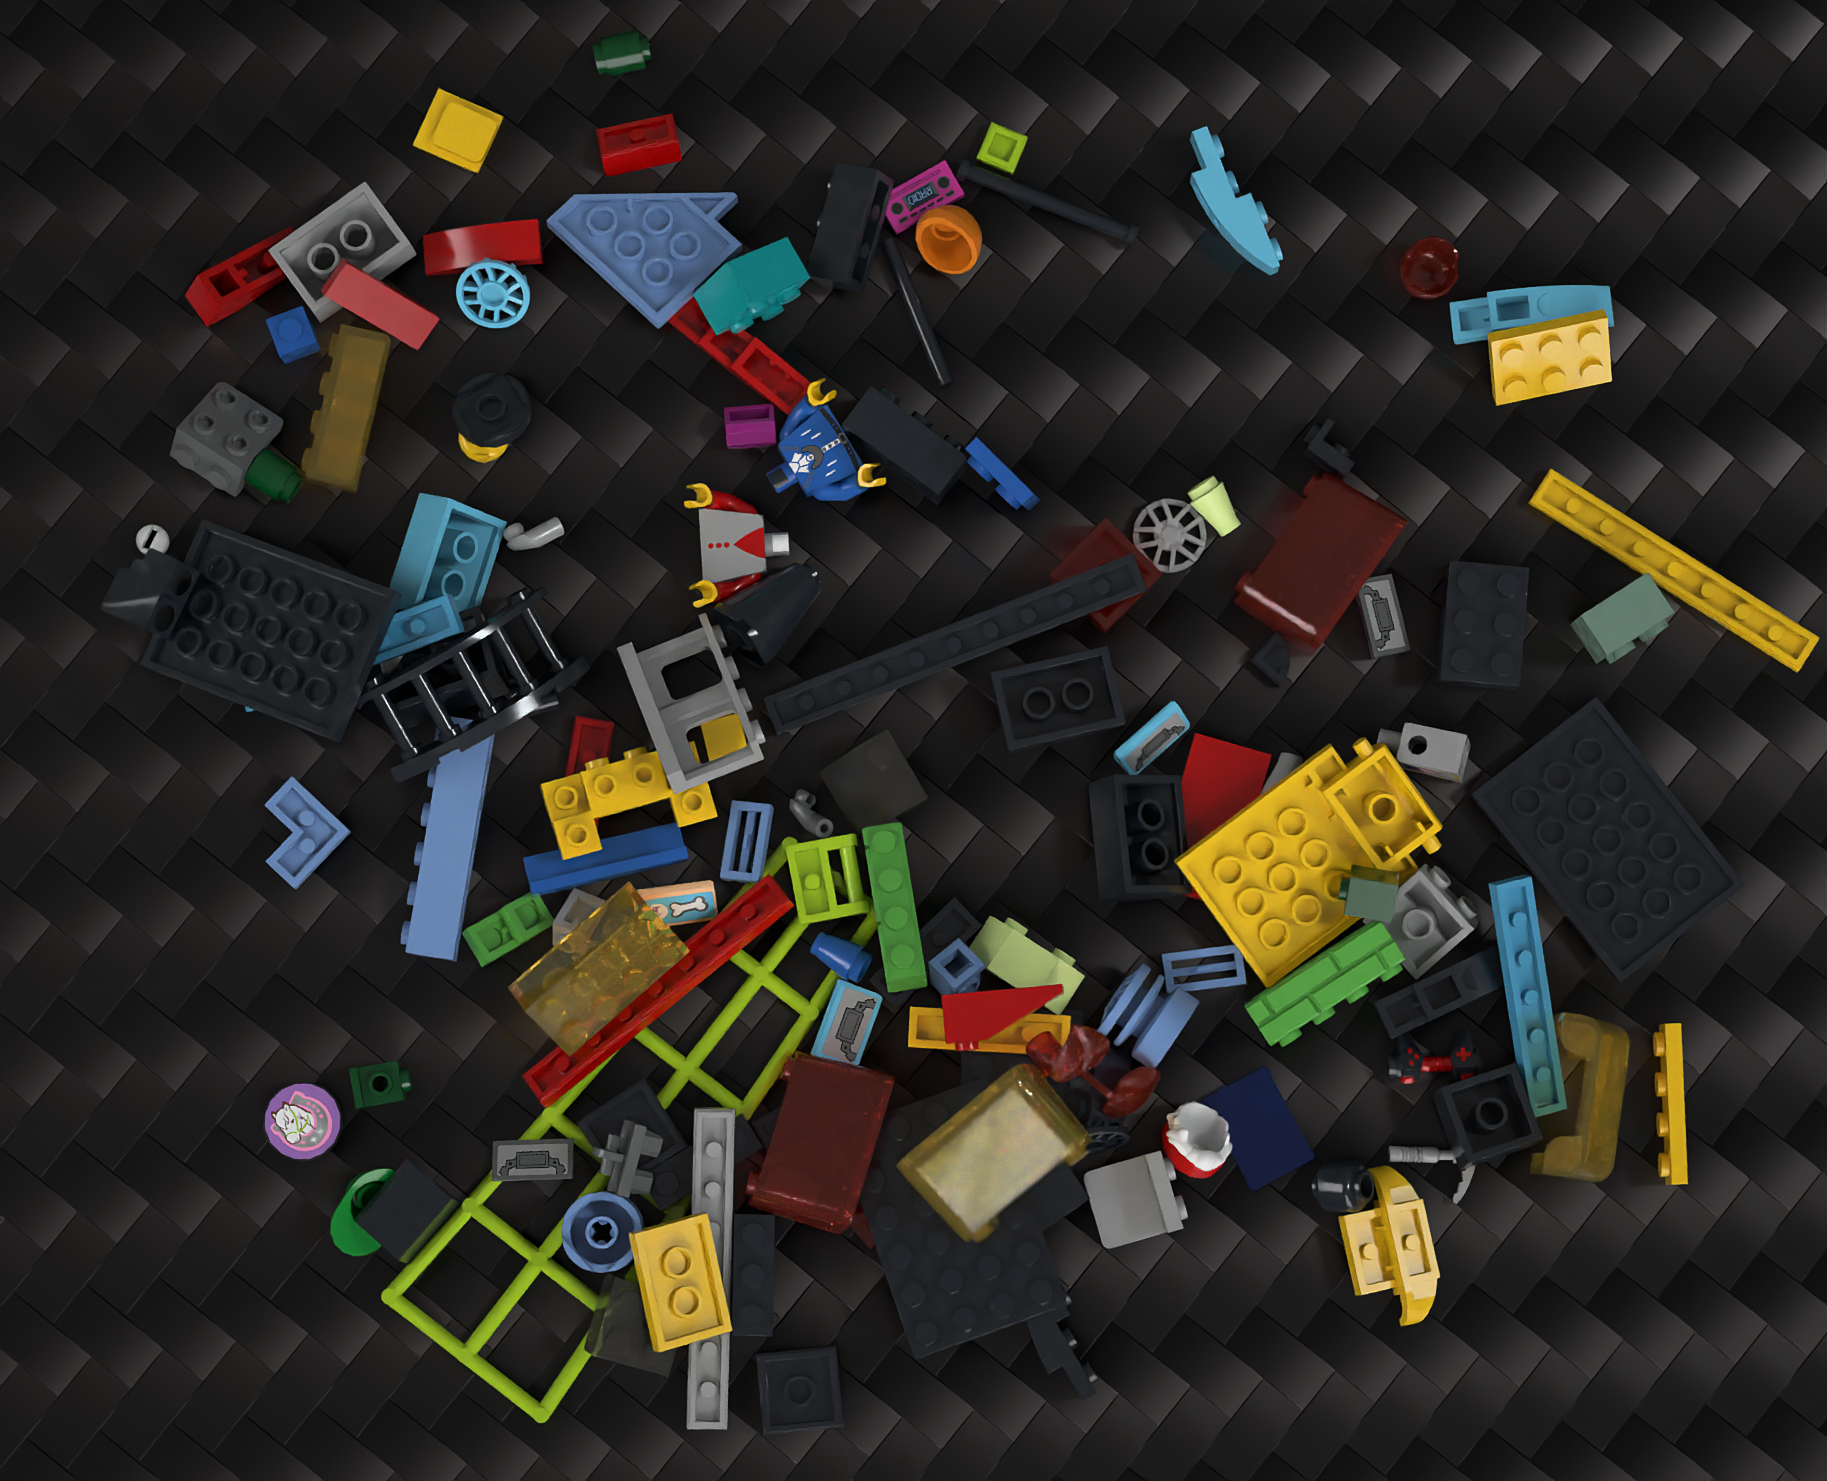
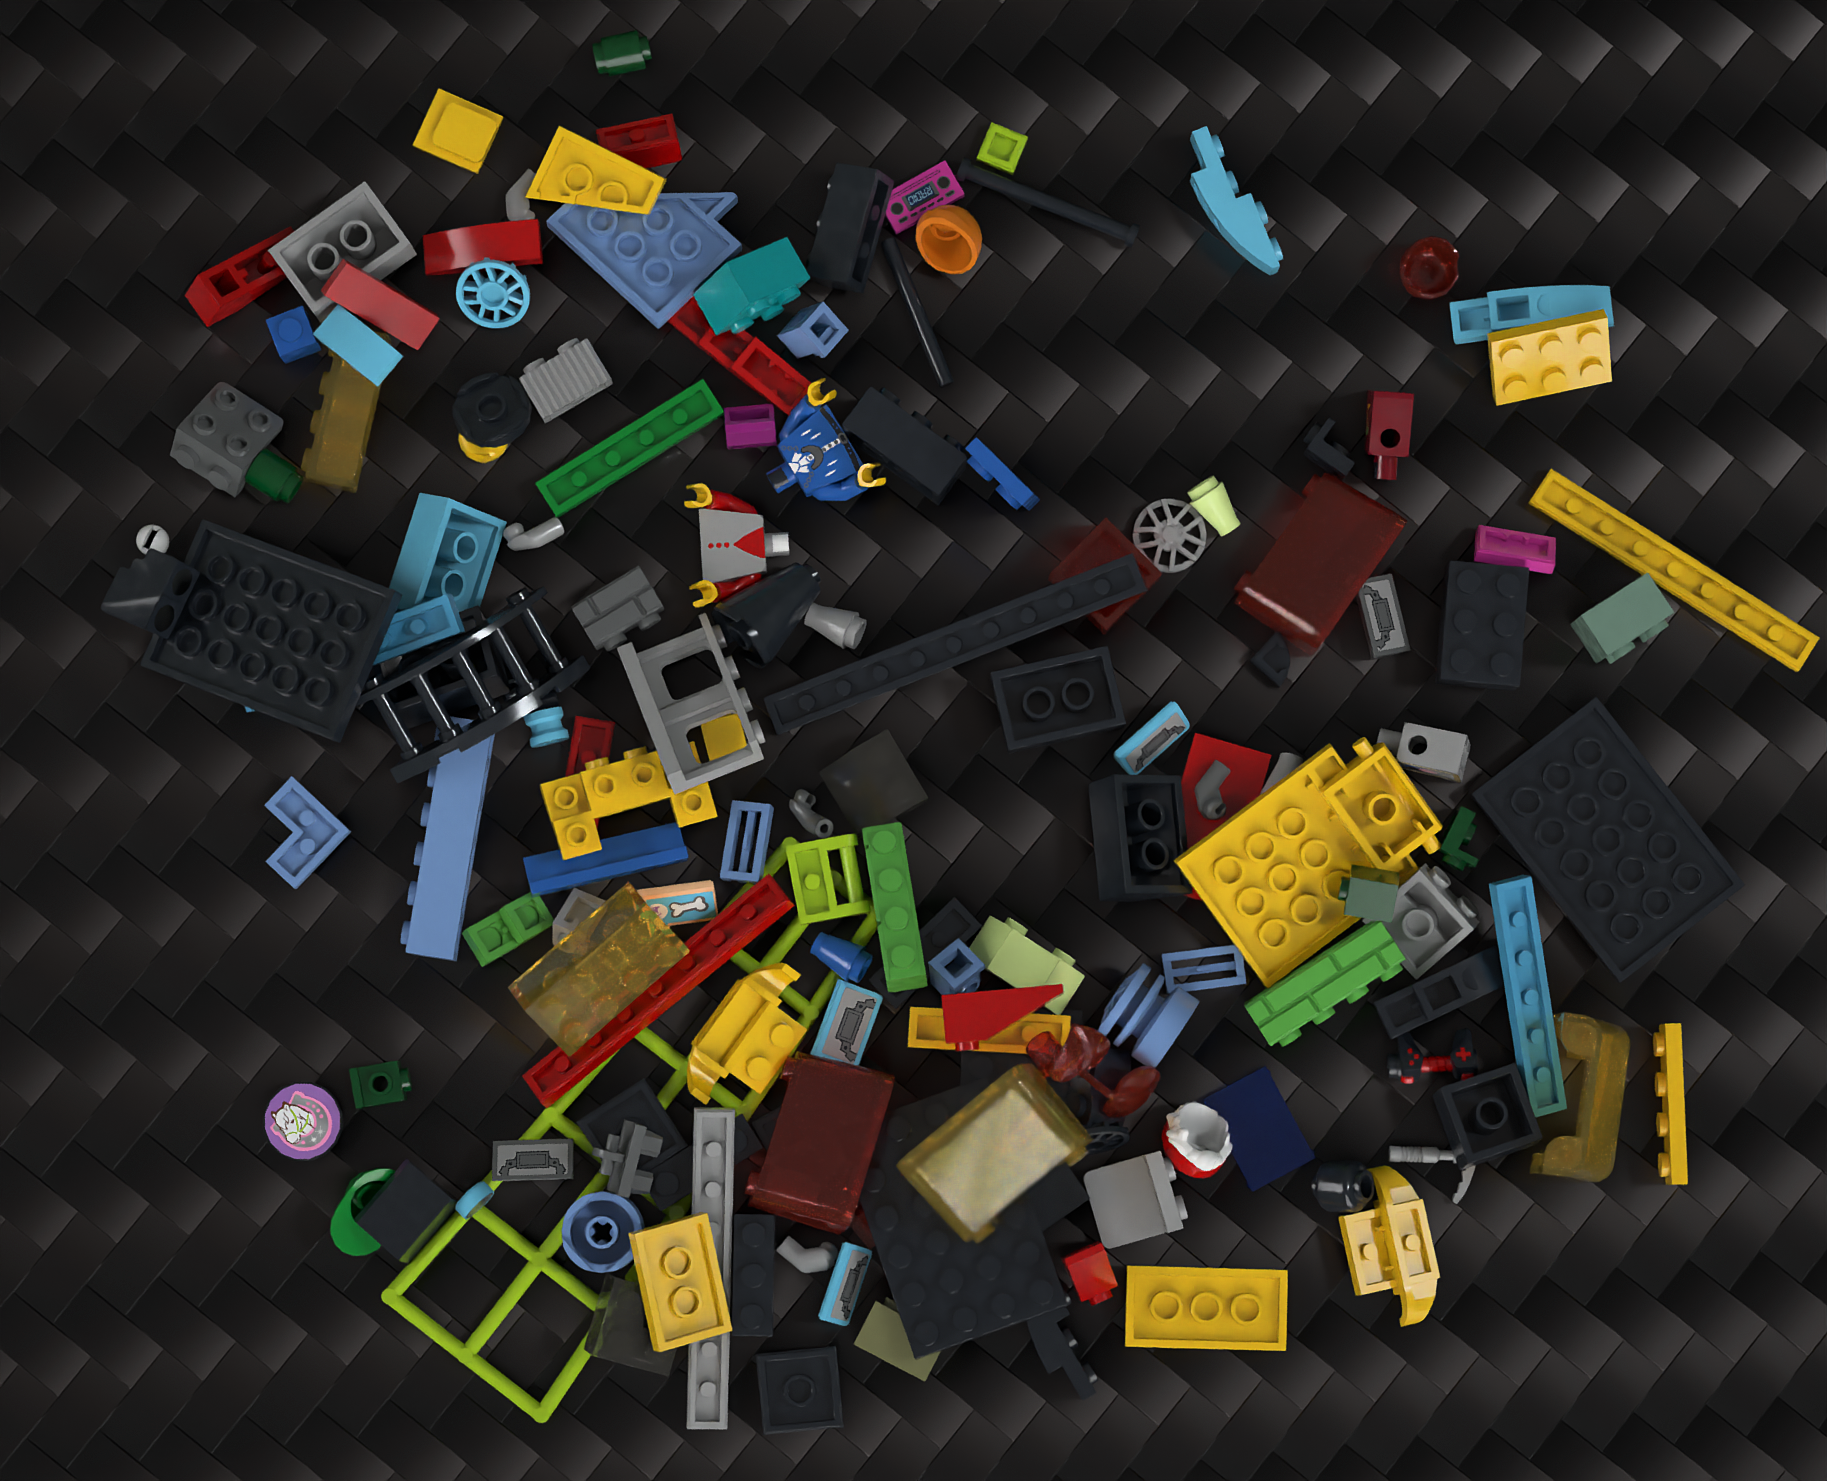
none -> medium azure slope [313,304,403,387]
none -> medium azure tile [455,1181,494,1220]
none -> light grey arm [506,168,536,221]
none -> light grey brick [519,338,613,423]
none -> medium azure wheel [523,707,569,748]
none -> yellow wing [525,126,667,215]
none -> green plate [535,379,724,518]
none -> dark grey brick [571,566,665,652]
none -> yellow plate [687,963,807,1105]
none -> light grey arm [776,1236,838,1273]
none -> medium blue brick [777,301,849,359]
none -> light grey cone [804,603,866,649]
none -> slope [818,1241,872,1326]
none -> olive brick [854,1297,941,1381]
none -> red slope [1060,1241,1118,1306]
none -> yellow plate [1125,1265,1288,1351]
none -> dark grey arm [1194,760,1231,820]
none -> dark red torso [1364,390,1414,480]
none -> dark green bracket [1436,806,1479,871]
none -> dark pink plate [1474,525,1556,574]

